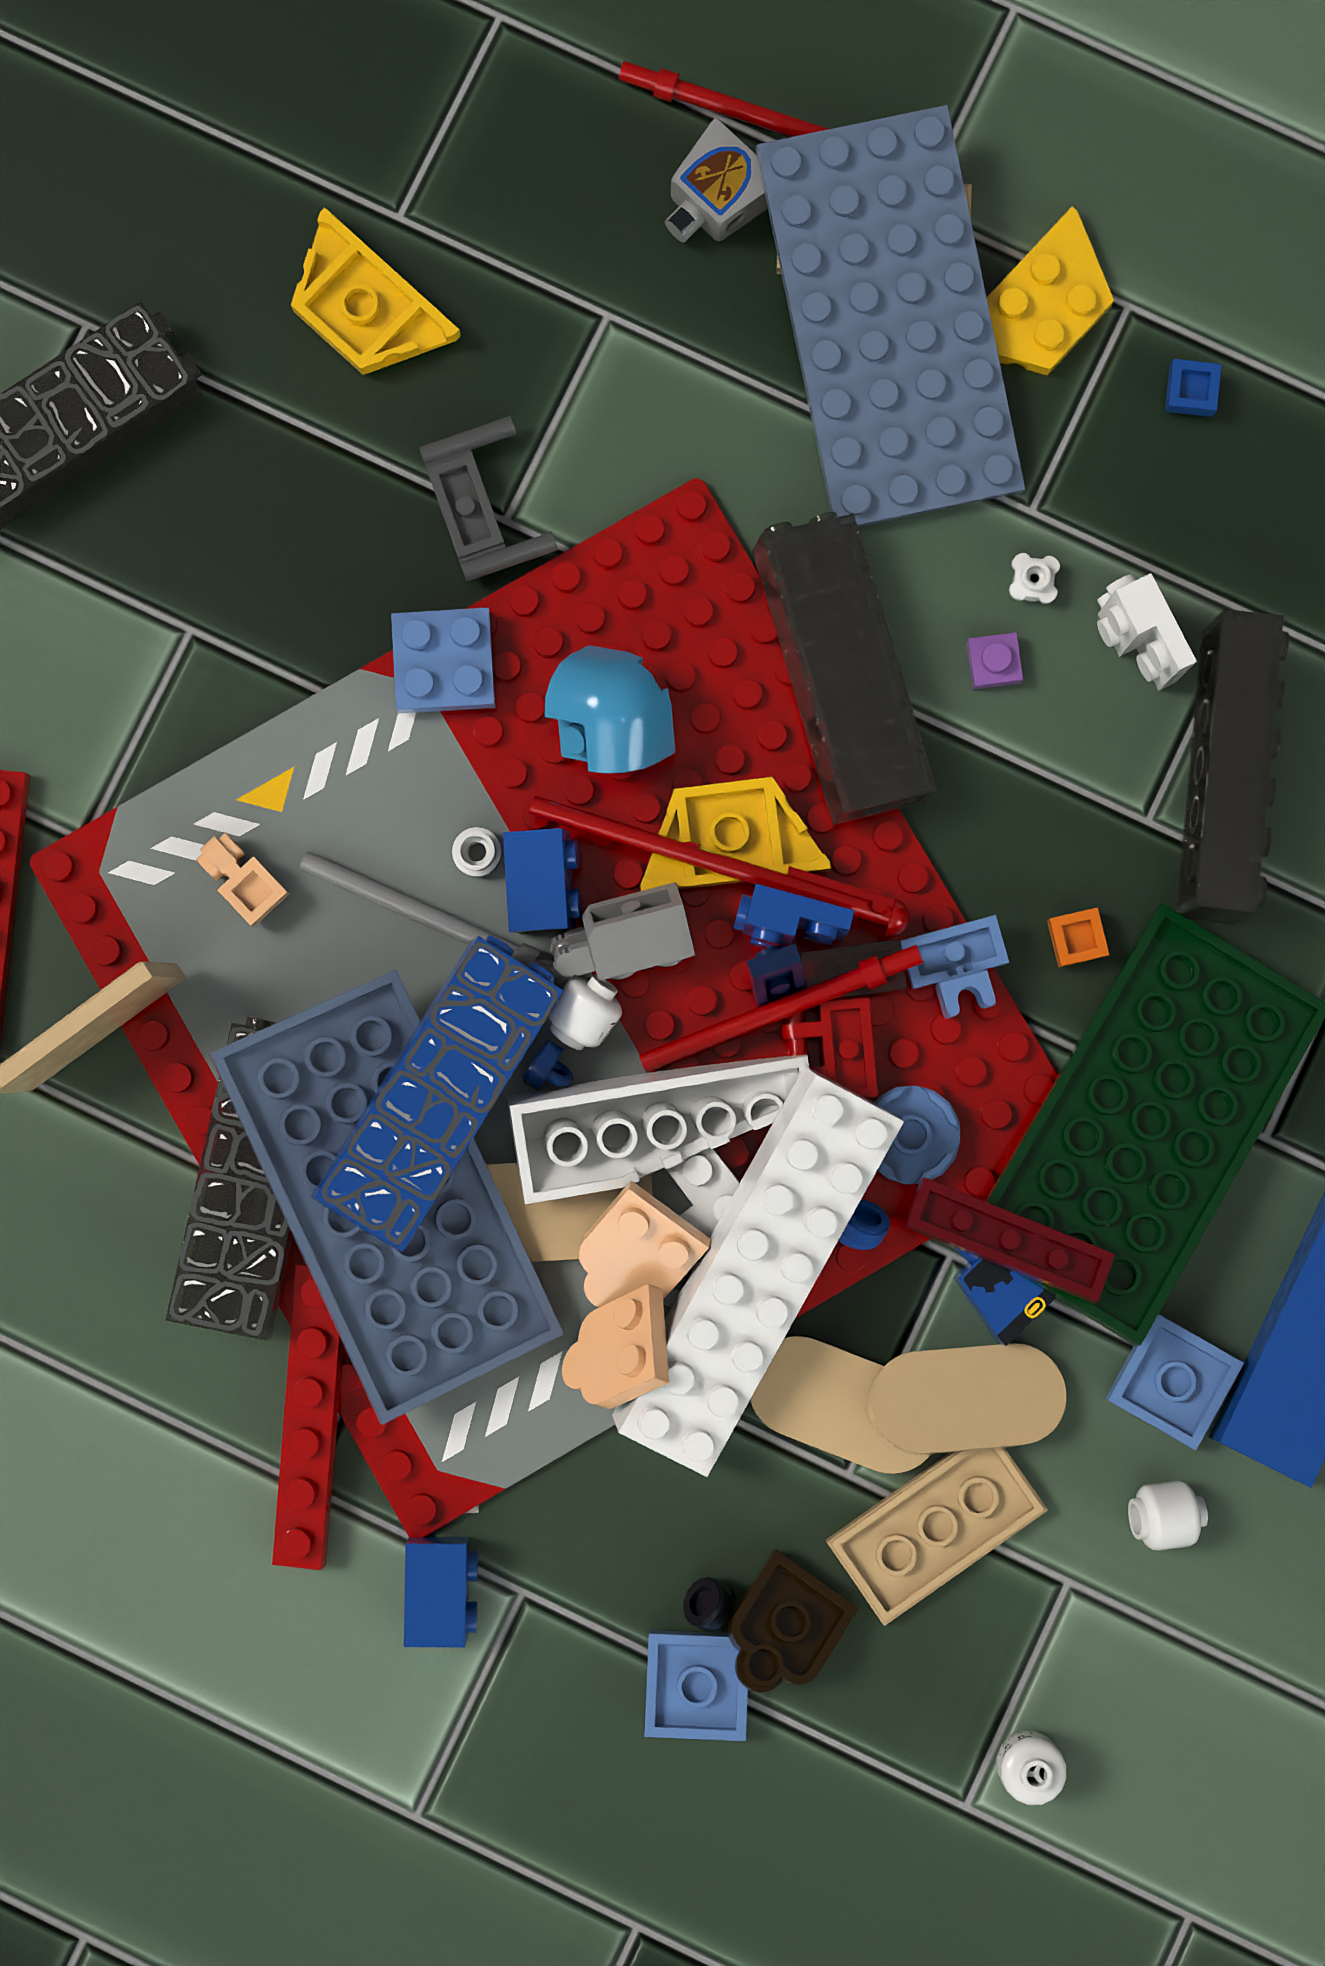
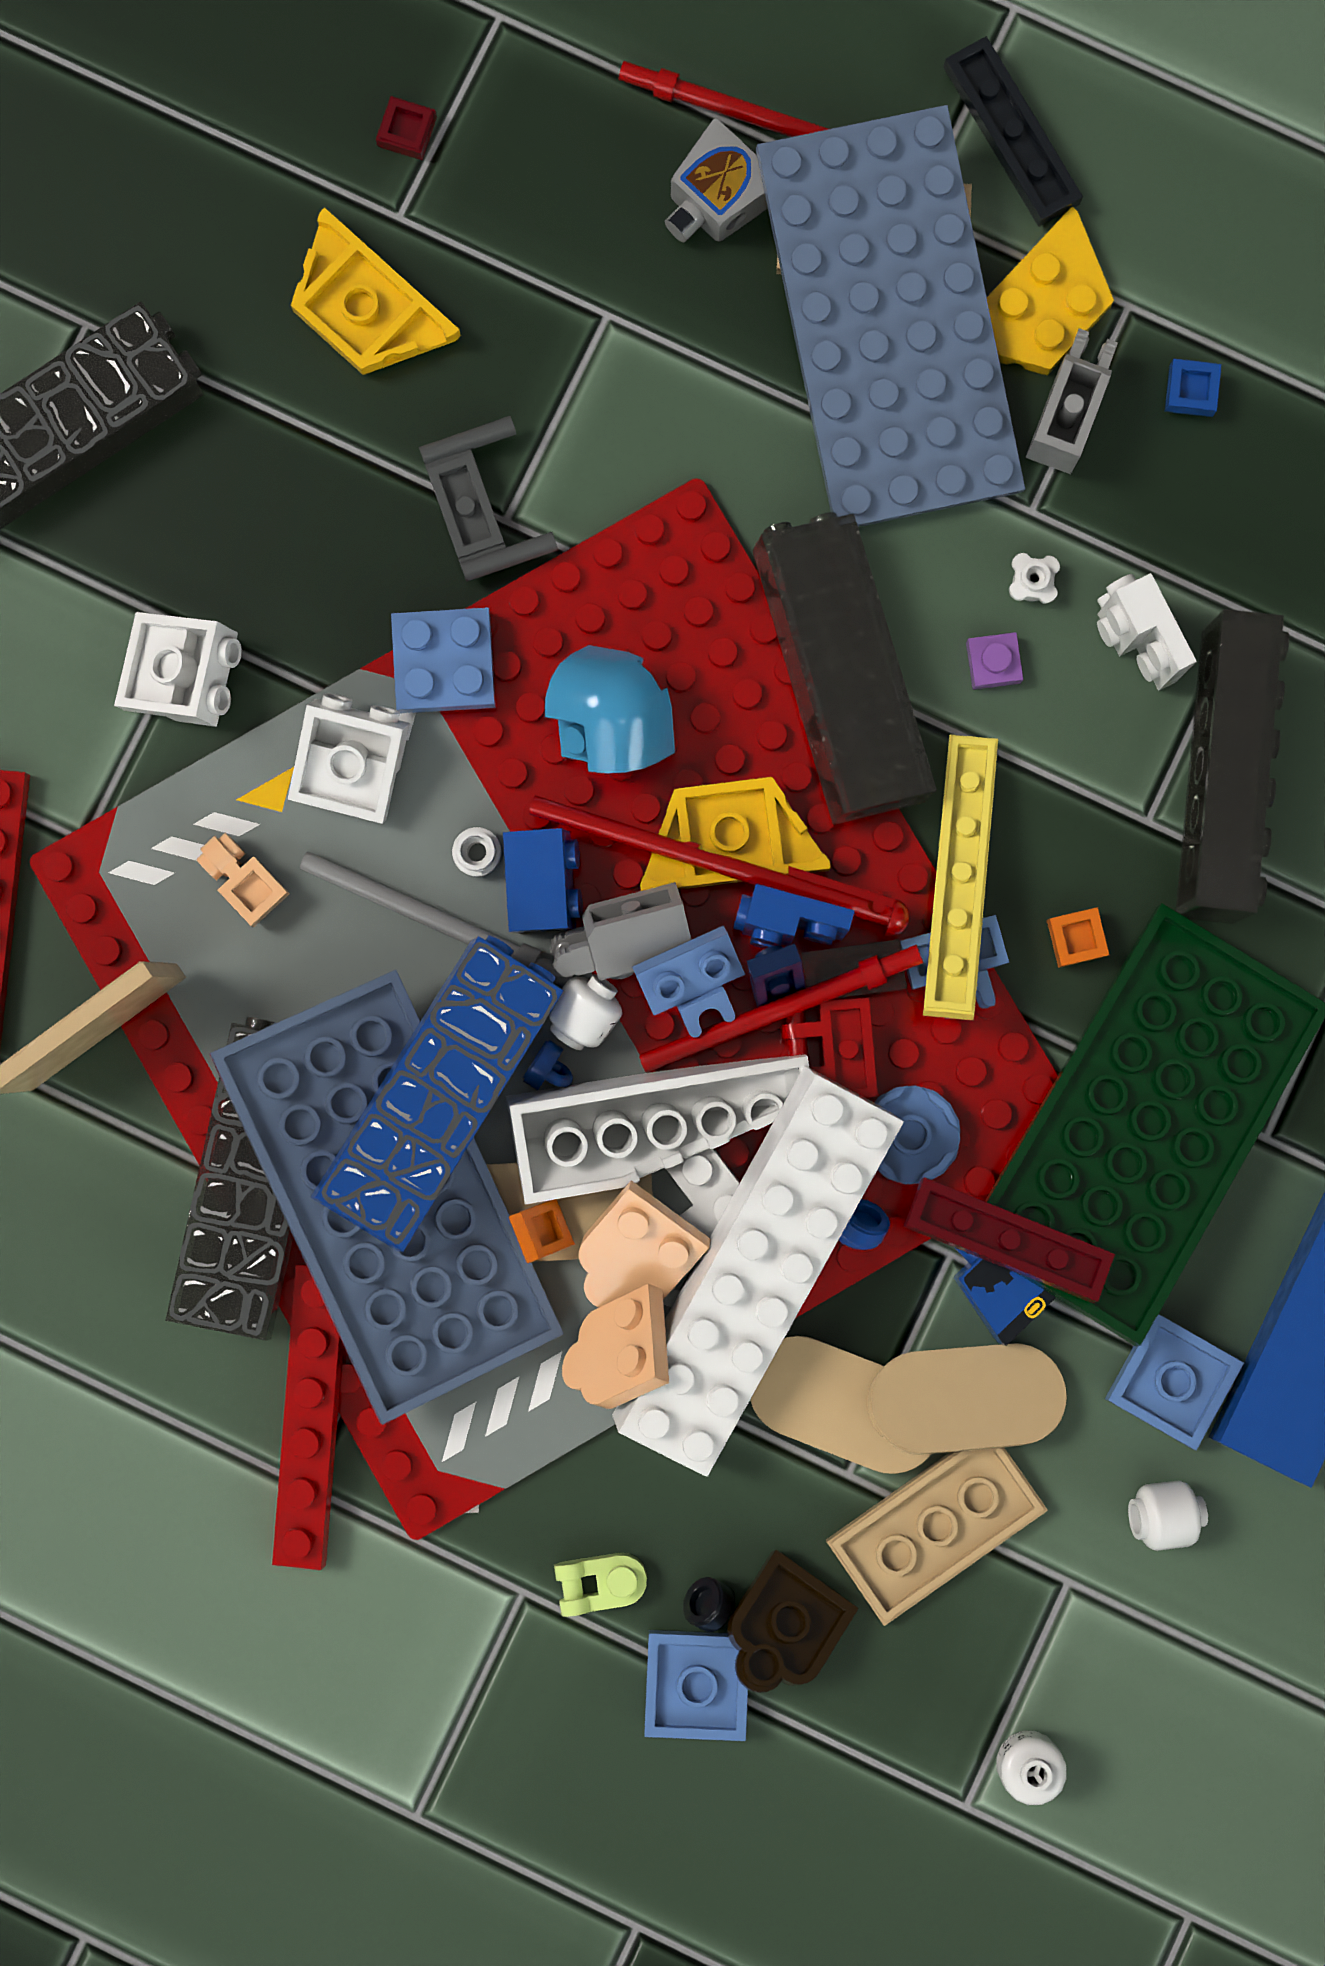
blue brick [404,1537,479,1648] -> none
none -> white plate [114,612,242,727]
none -> white plate [288,693,410,824]
none -> dark red tile [376,96,437,161]
none -> orange plate [509,1199,574,1264]
none -> yellowish green plate [554,1553,647,1617]
none -> medium blue plate [632,926,745,1038]
none -> light yellow tile [923,735,998,1020]
none -> black plate [943,36,1083,227]
none -> light grey hinge [1025,328,1118,474]

